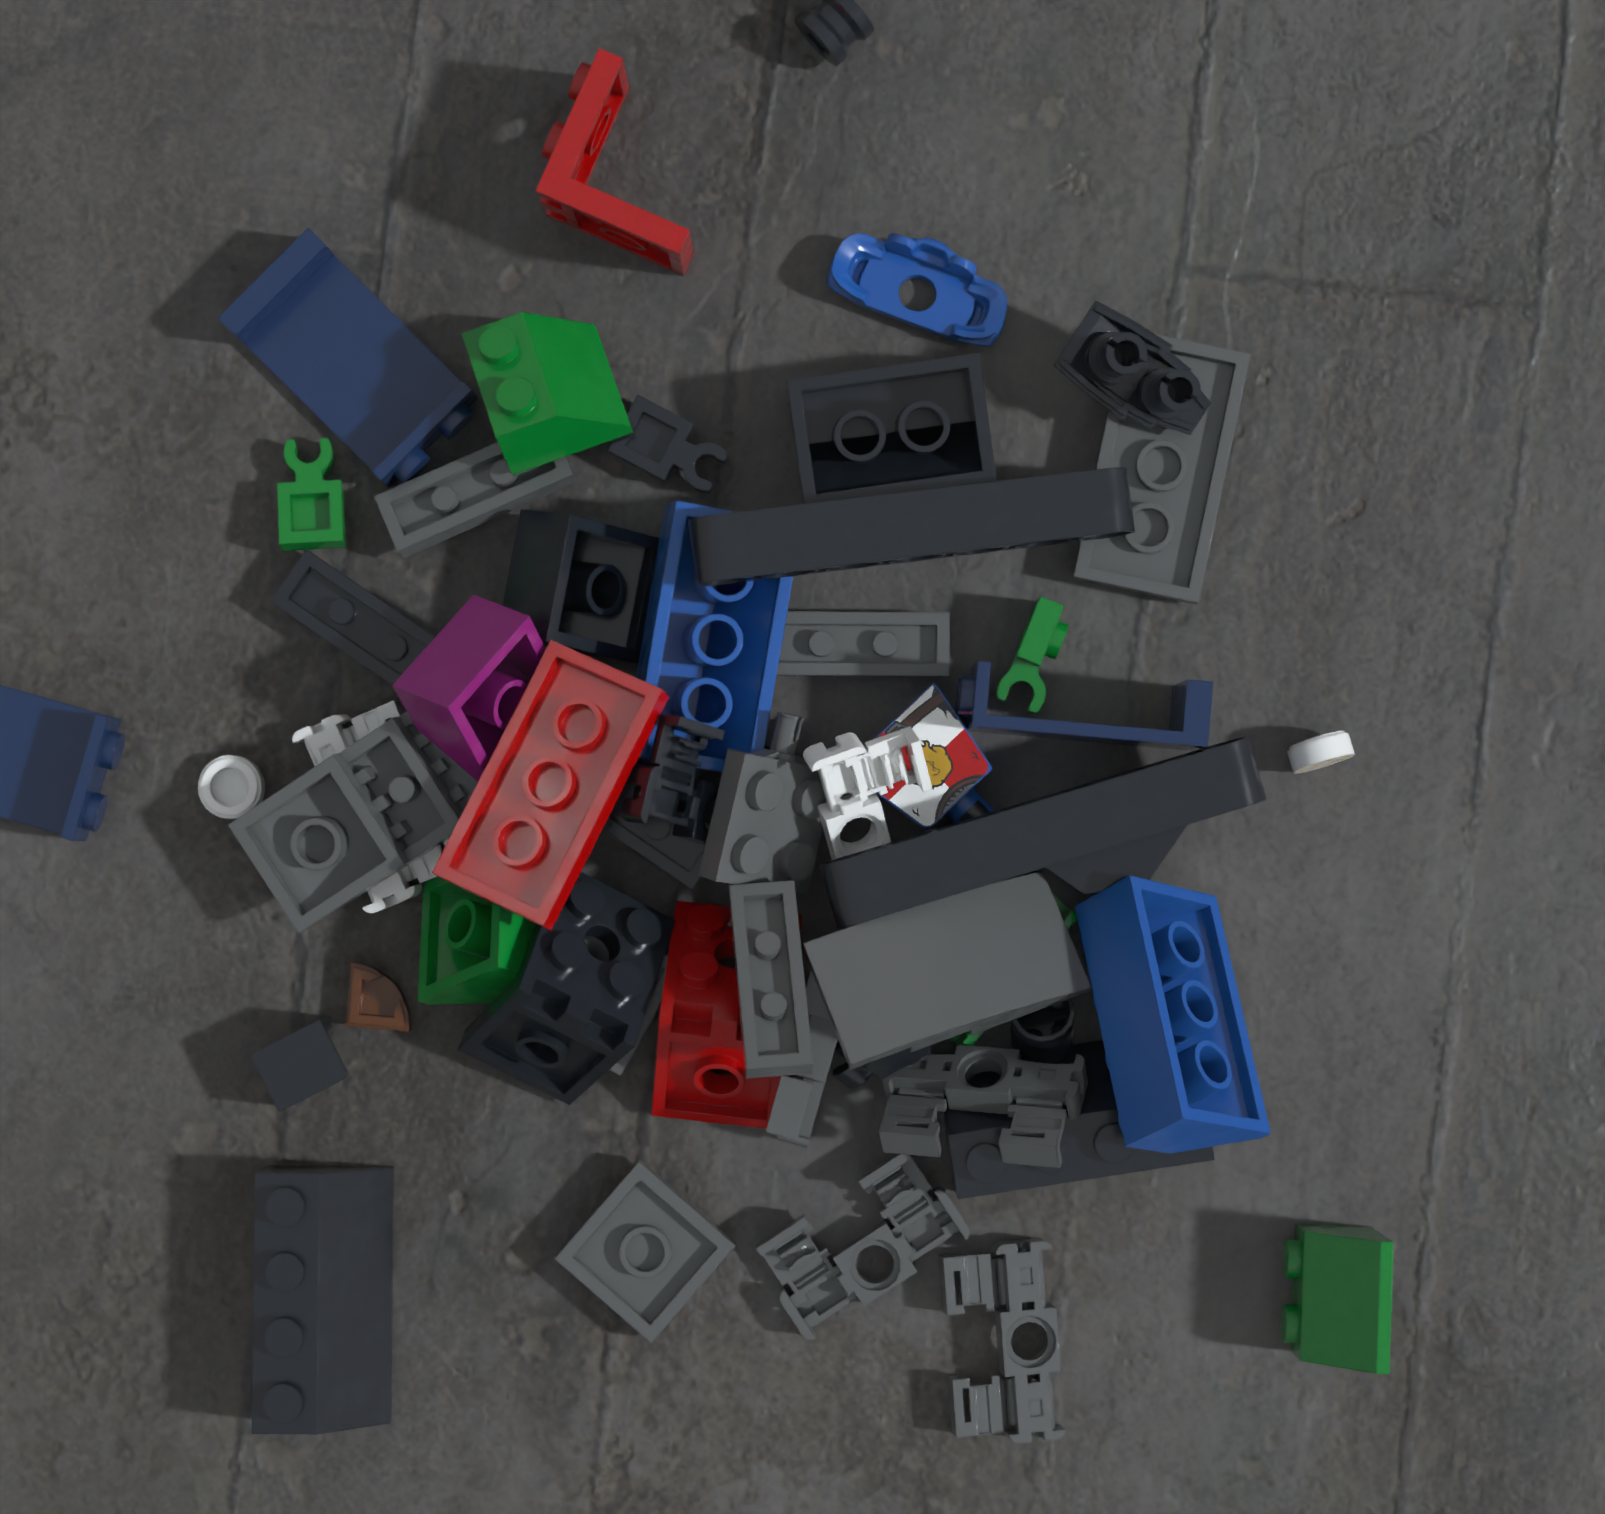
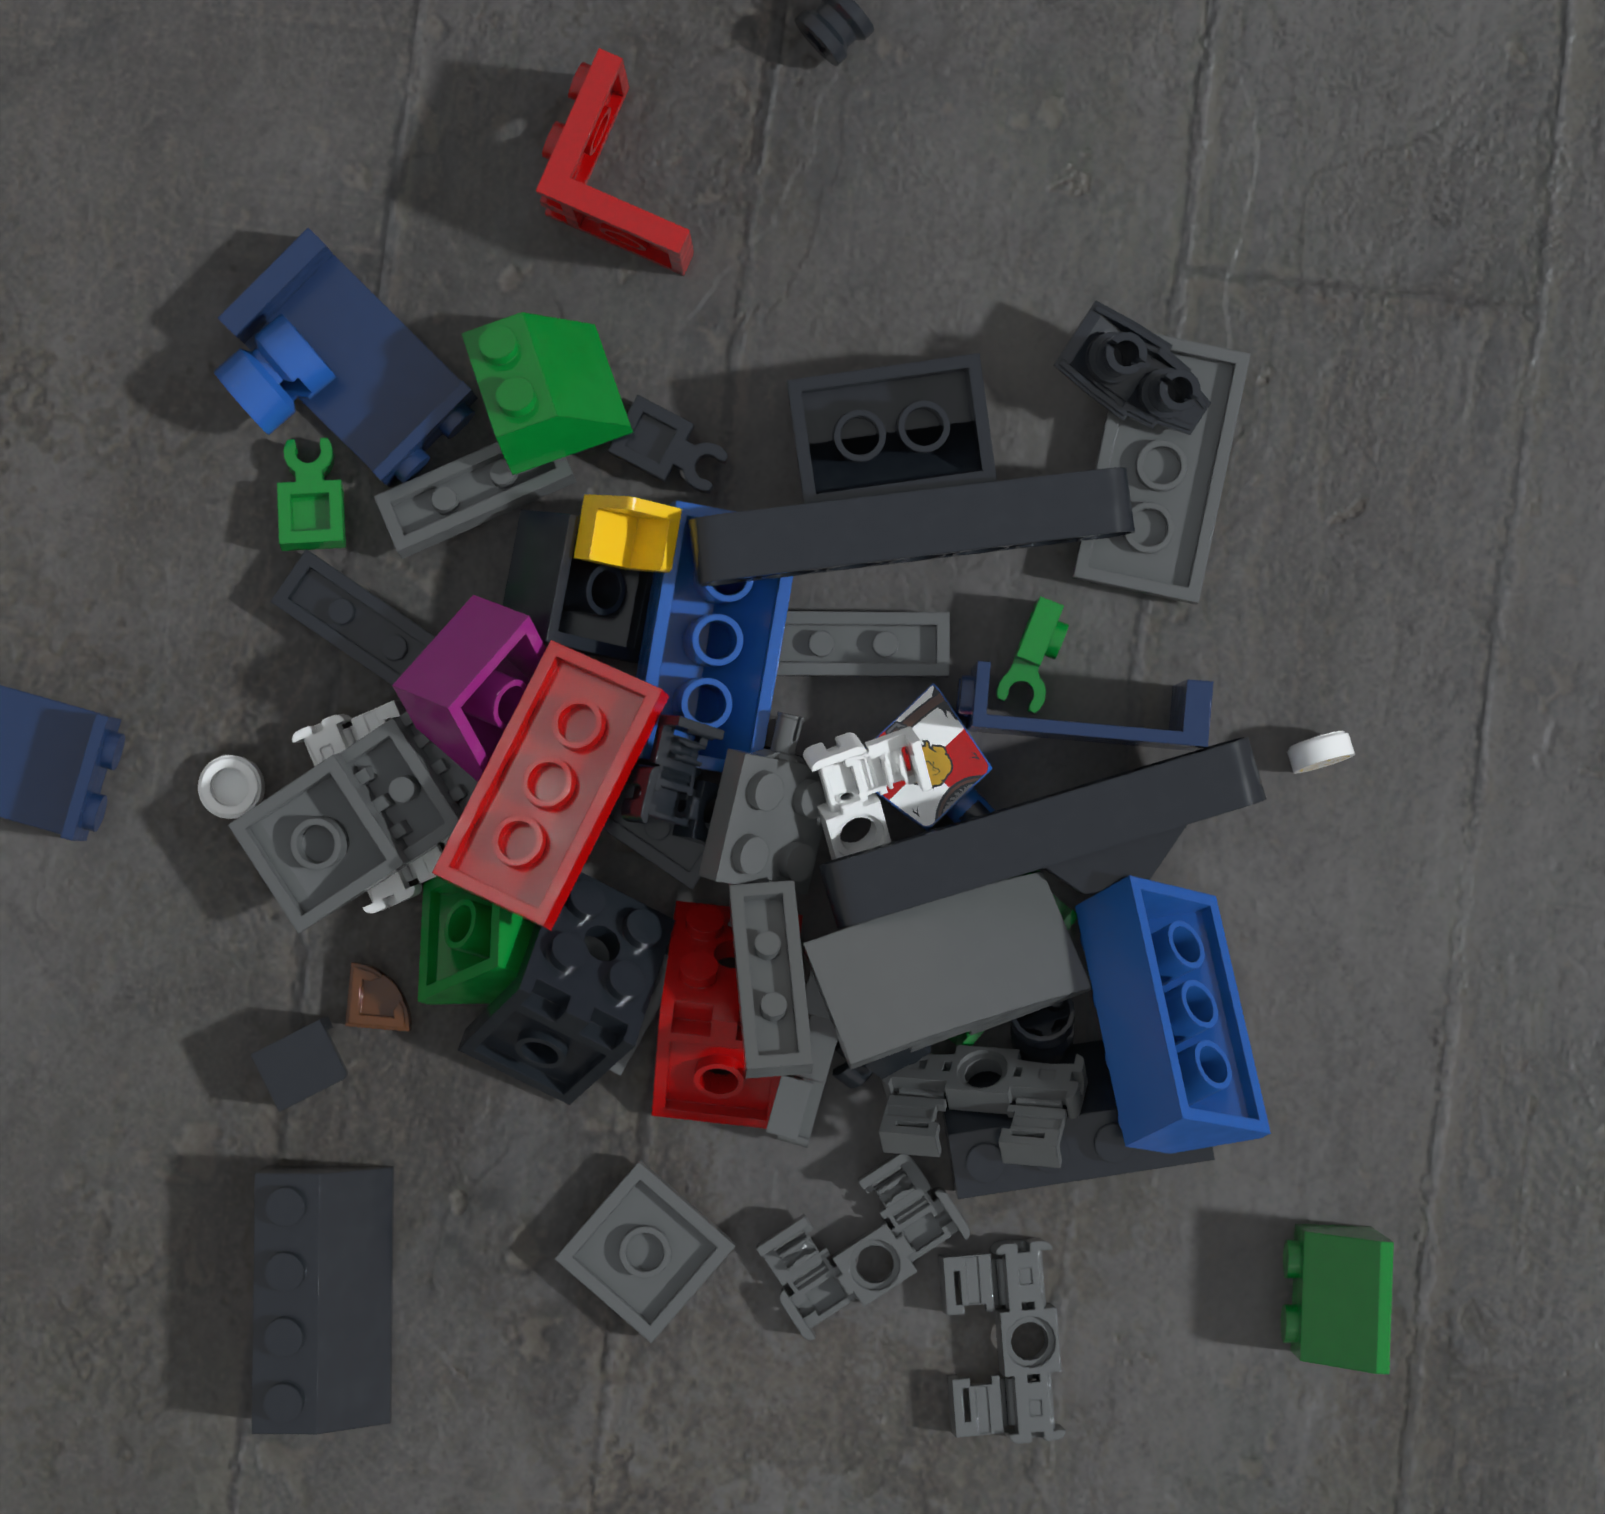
blue piece [826,233,1007,347] -> none
none -> blue wheel [213,313,337,435]
none -> yellow panel [573,494,682,573]

